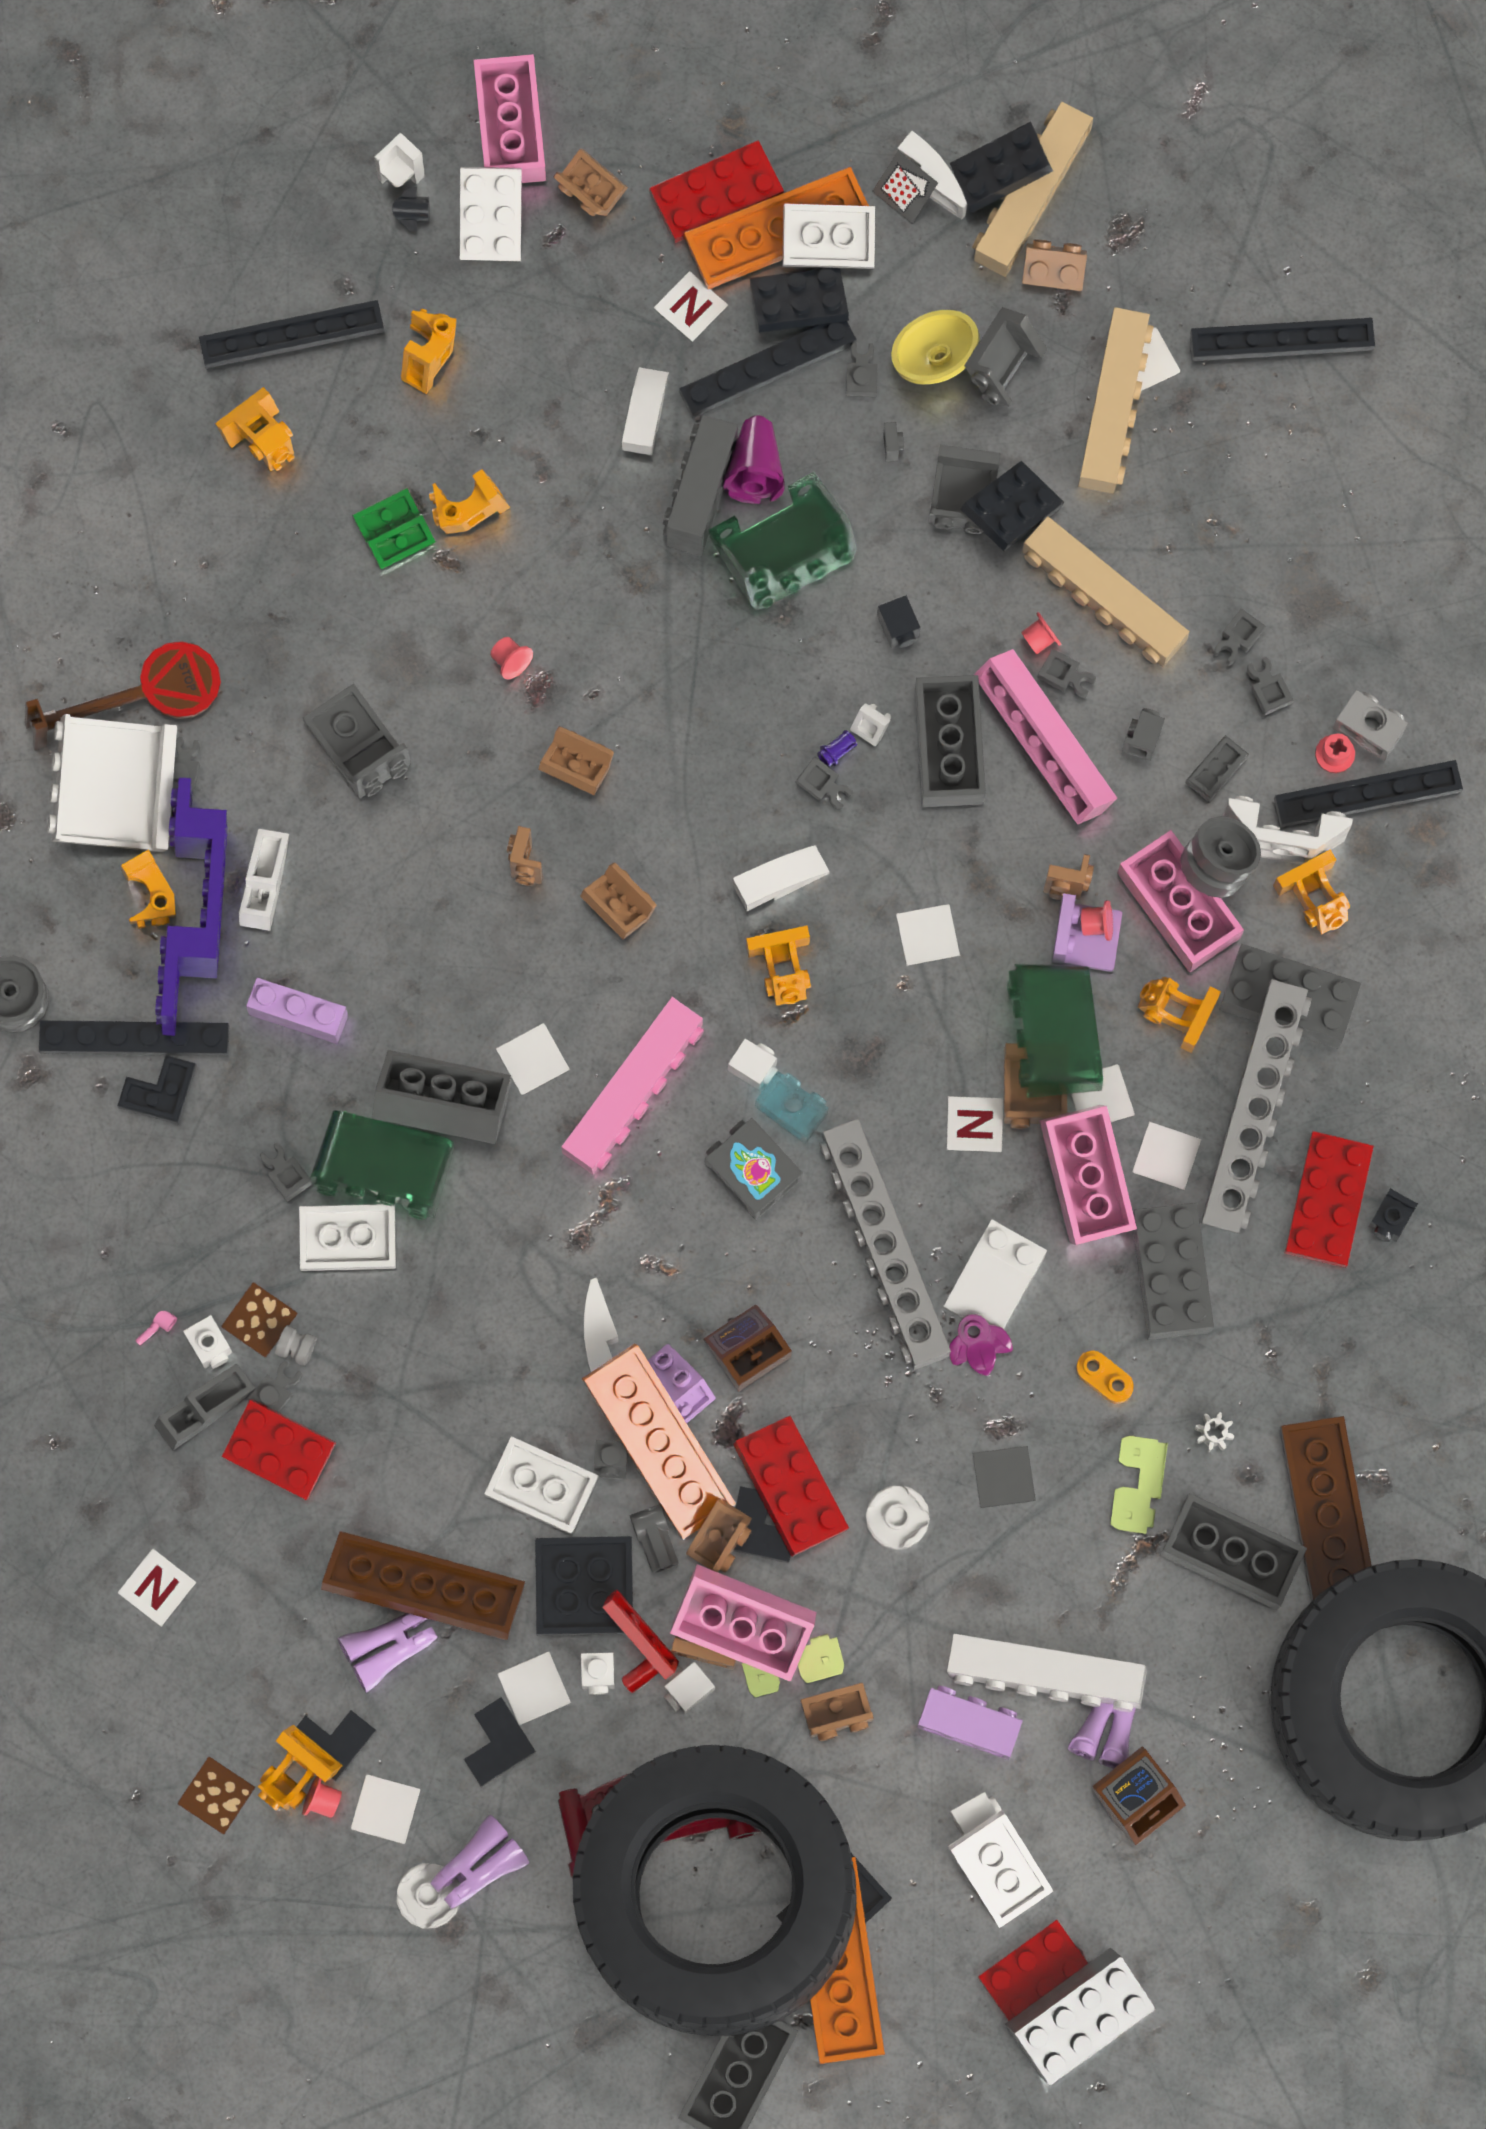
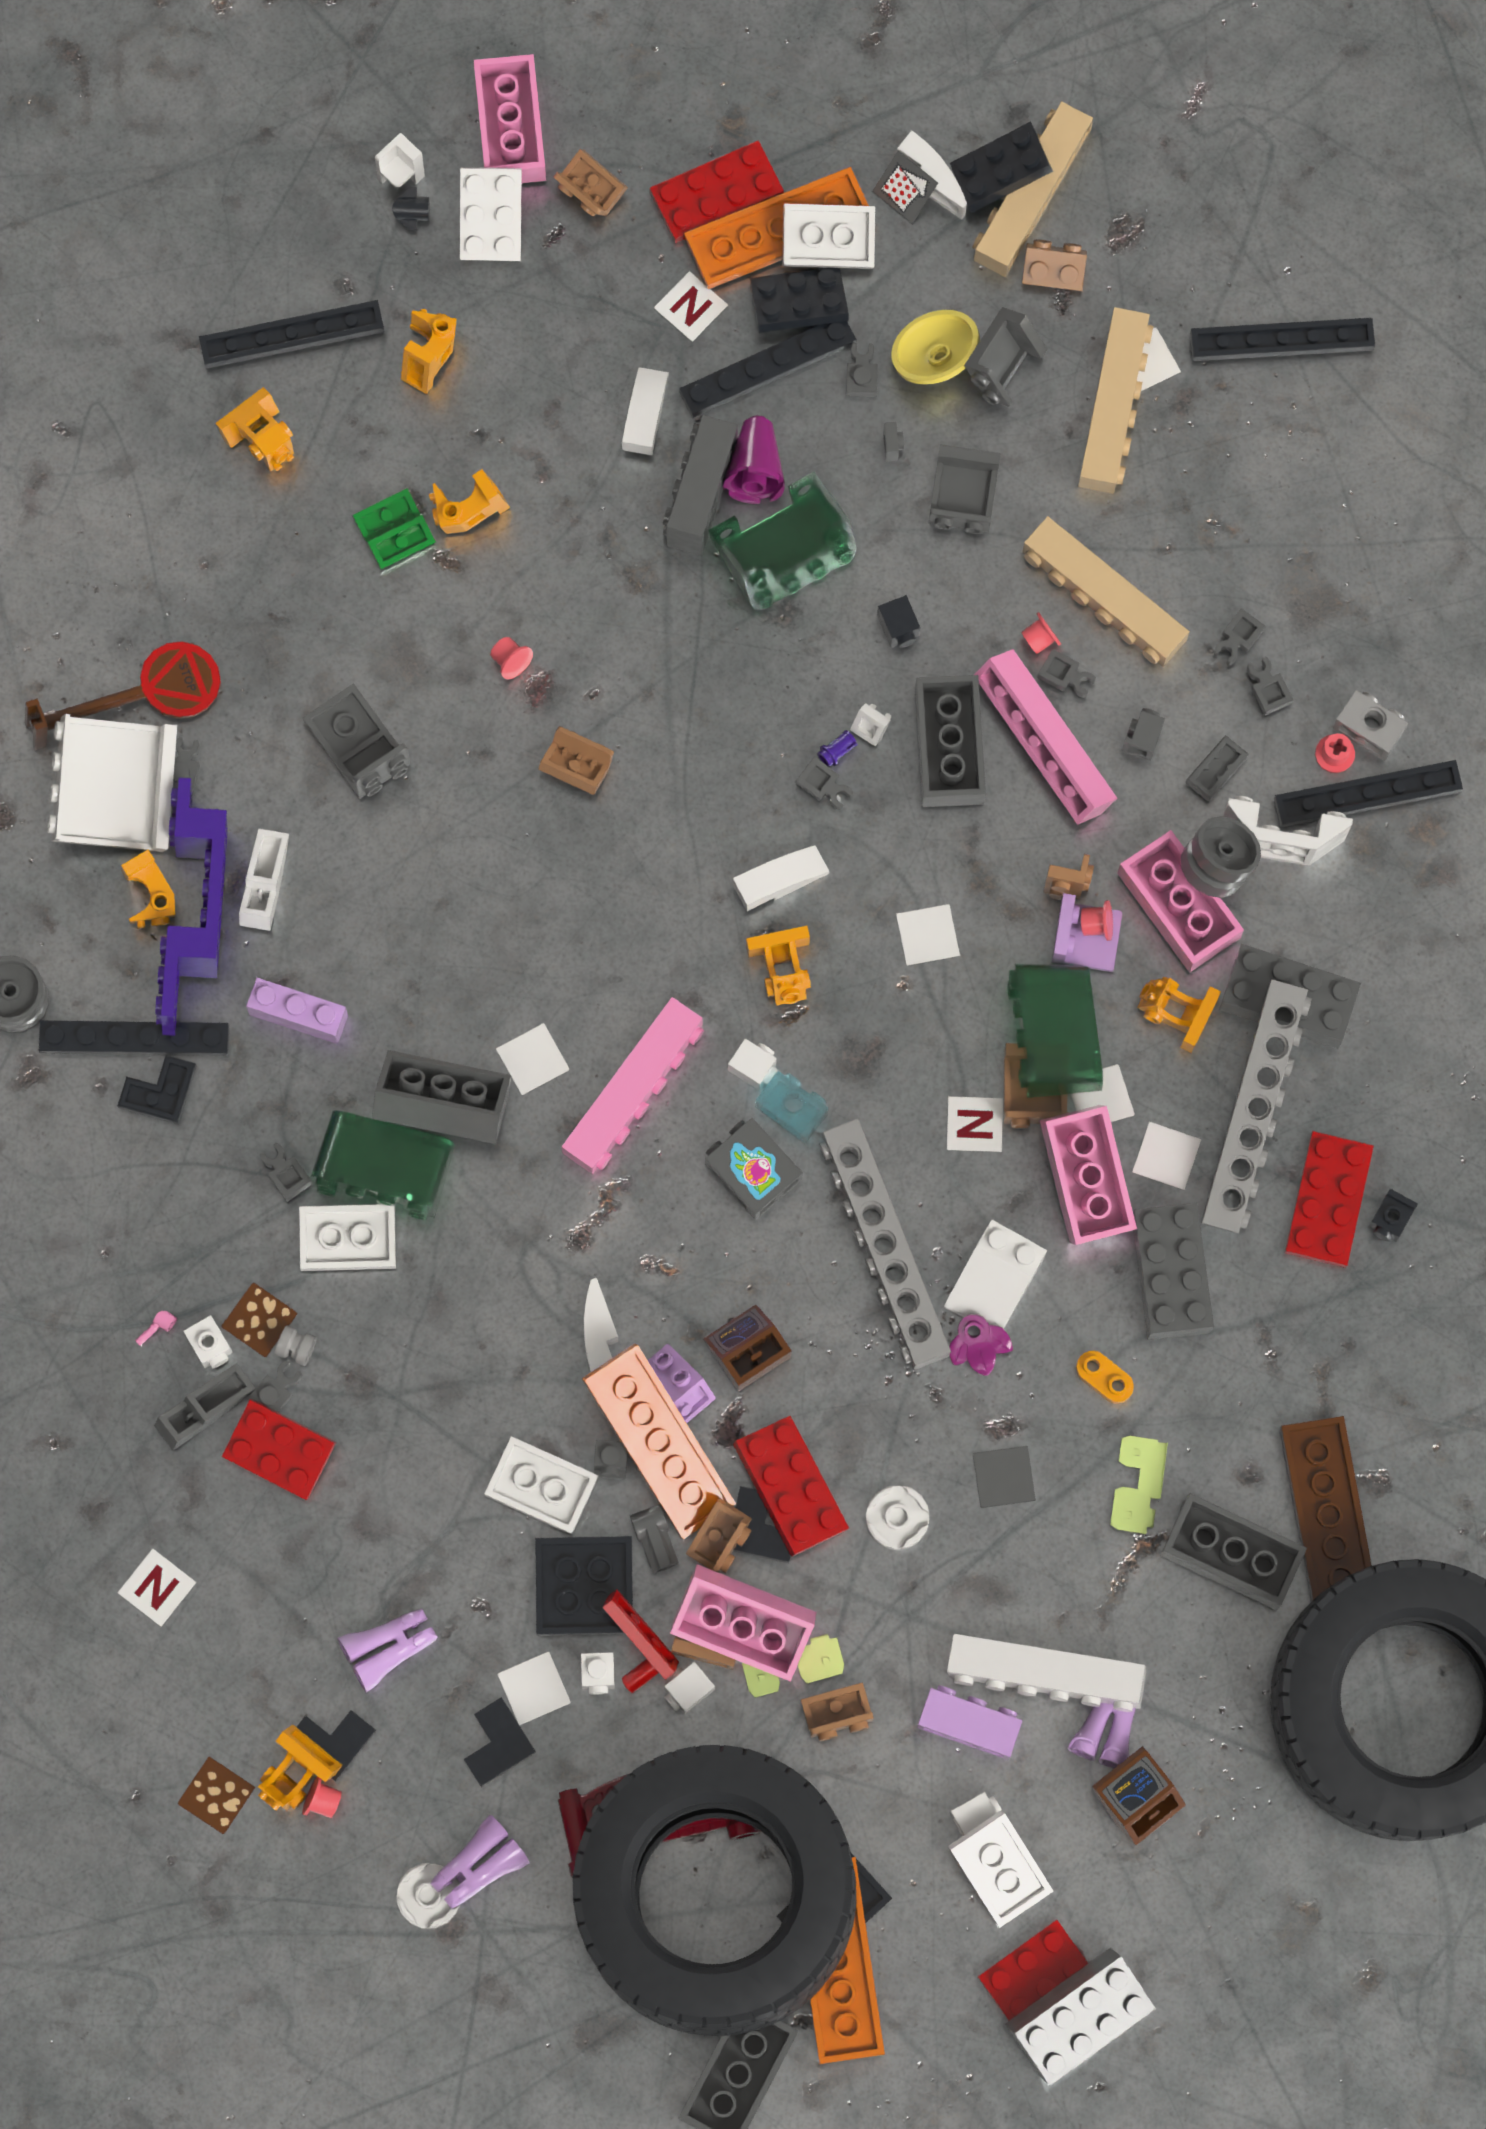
reddish brown plate [321,1531,525,1640] -> none
white sticker [351,1775,420,1844] -> none
medium nougat bracket [507,826,543,886] -> none
medium nougat bracket [580,863,656,939] -> none
black plate [960,461,1064,551] -> none
white gear [1195,1412,1234,1453] -> none
light orange tile [1273,849,1350,935] -> none

